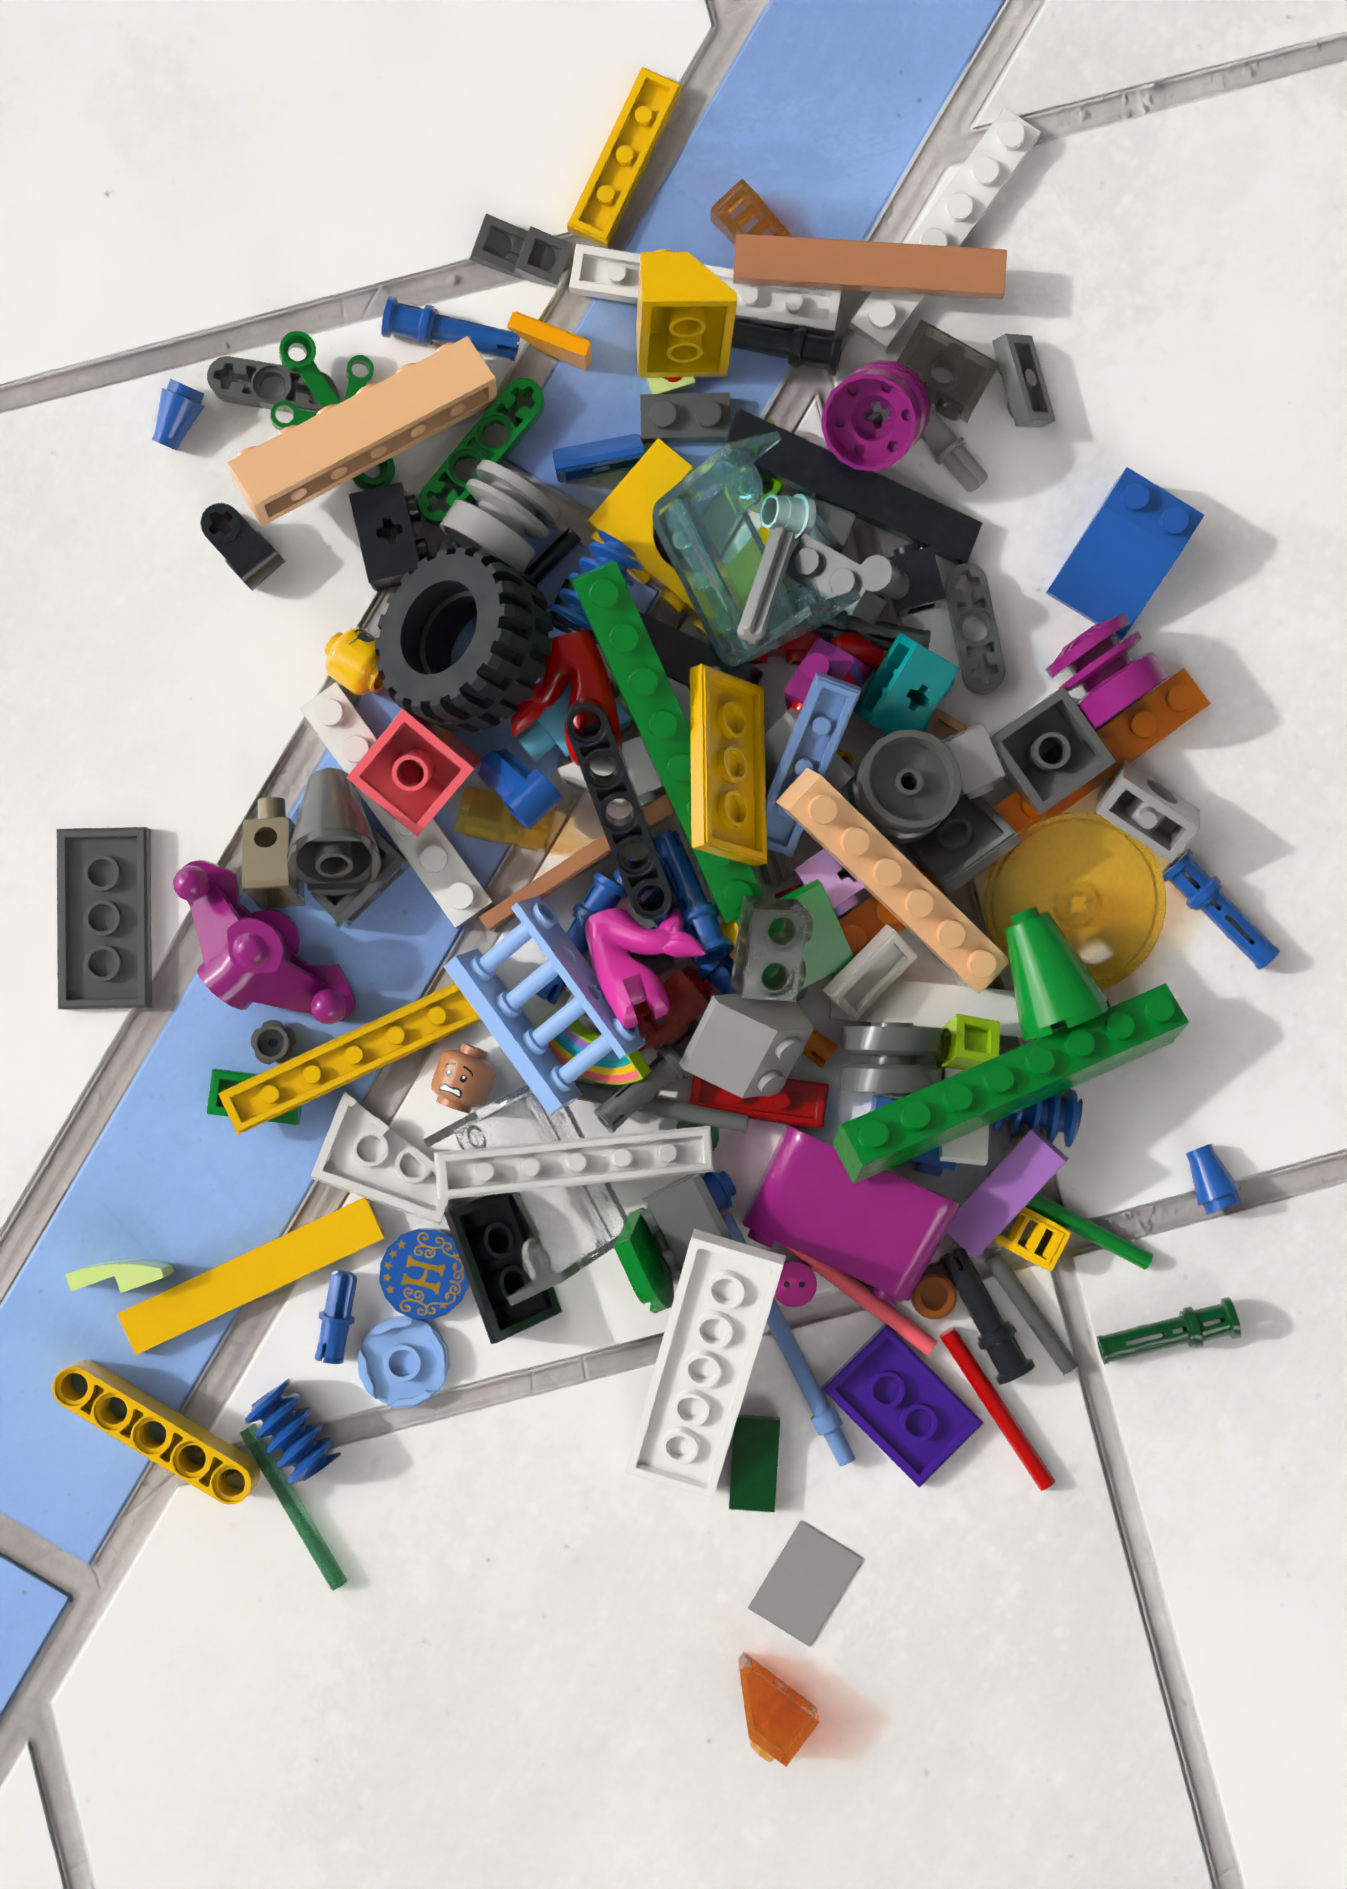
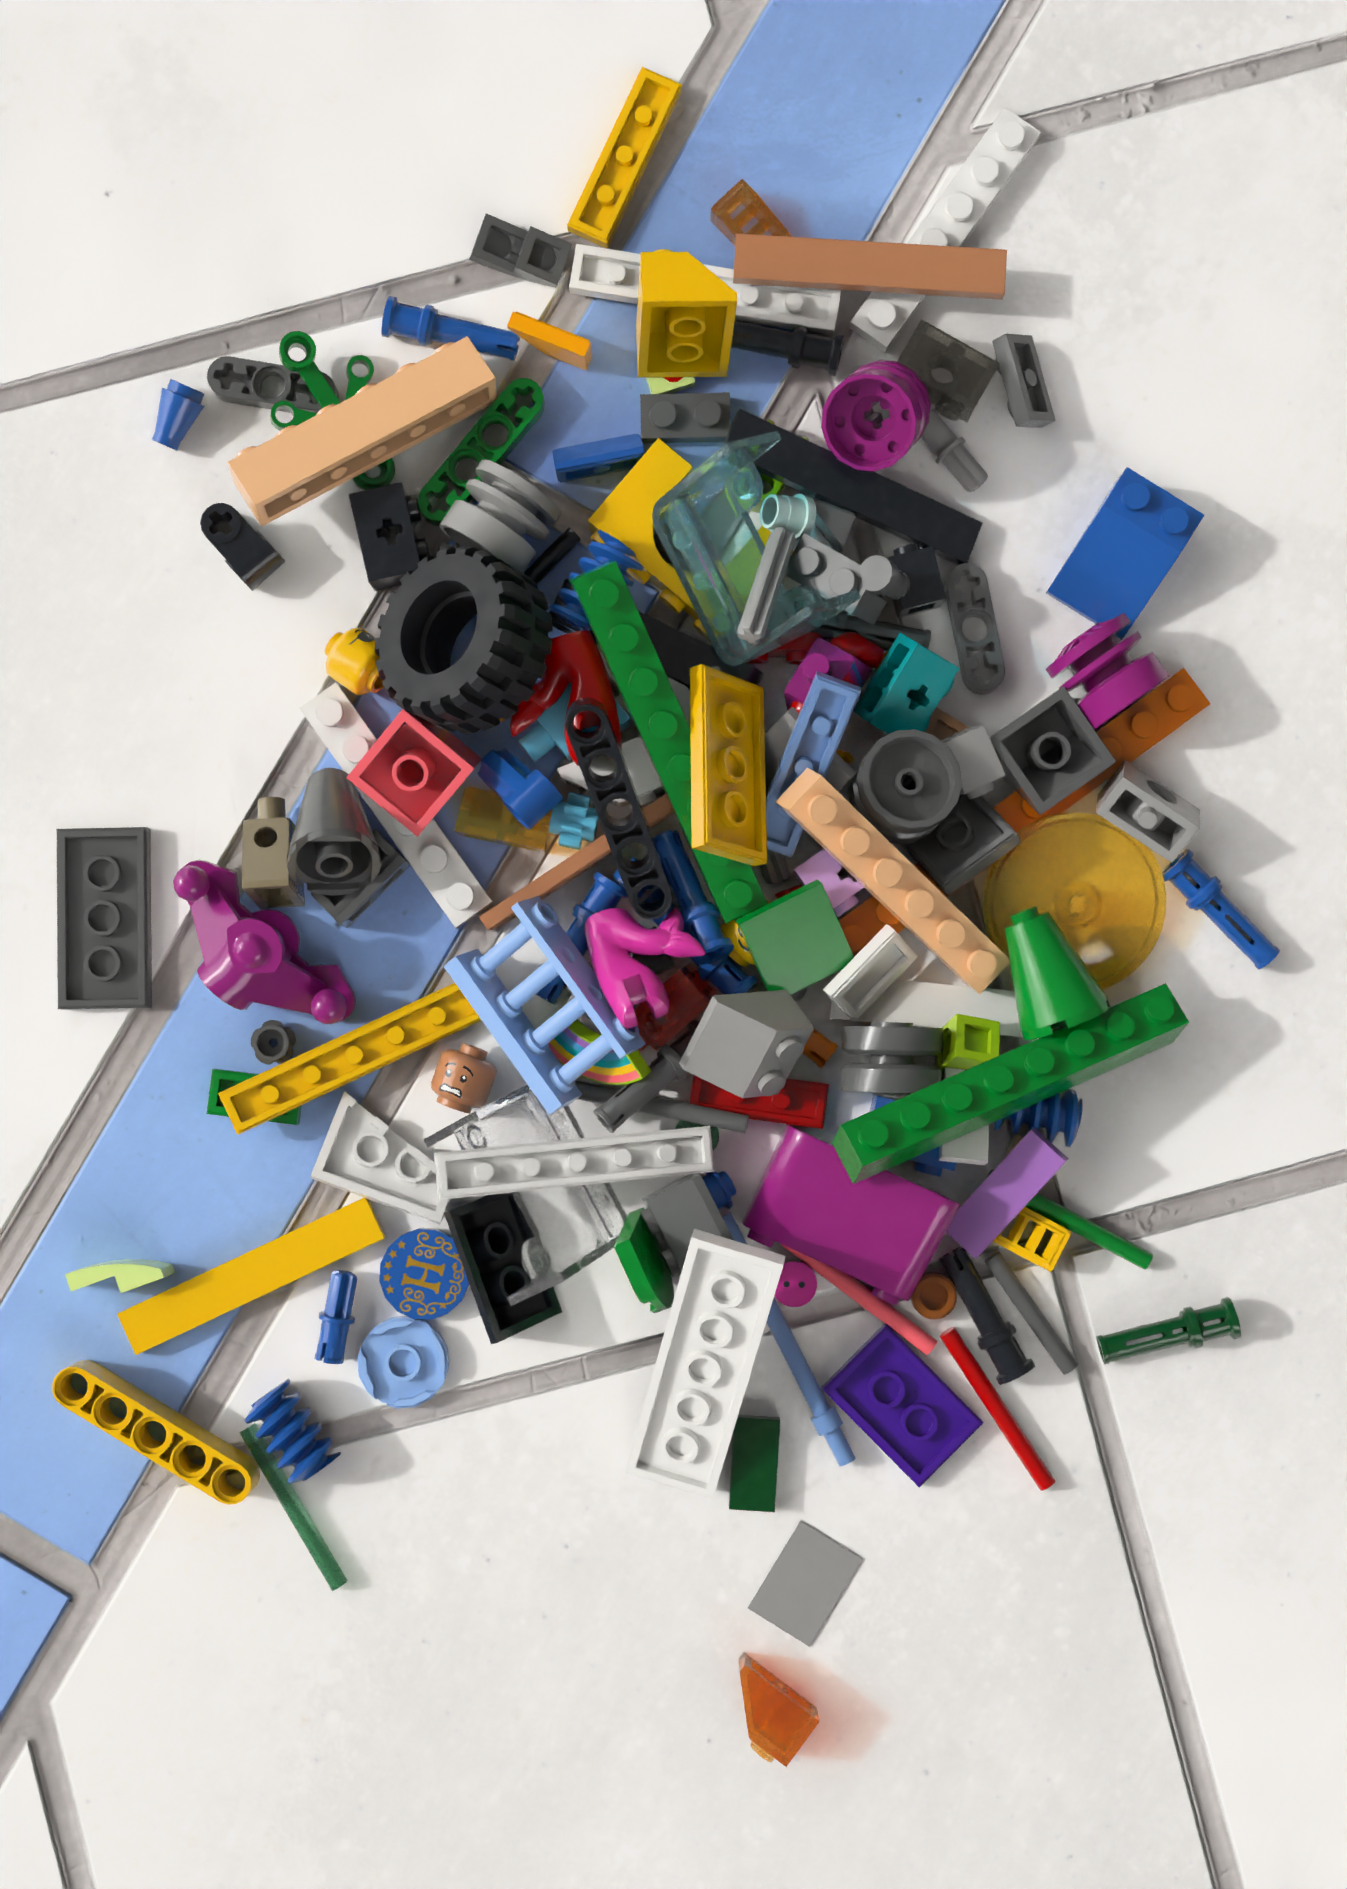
clear smoke brick [730,895,813,1002] -> none
blue cone [1186,1144,1242,1215] -> none
none -> medium azure gear [549,792,599,850]

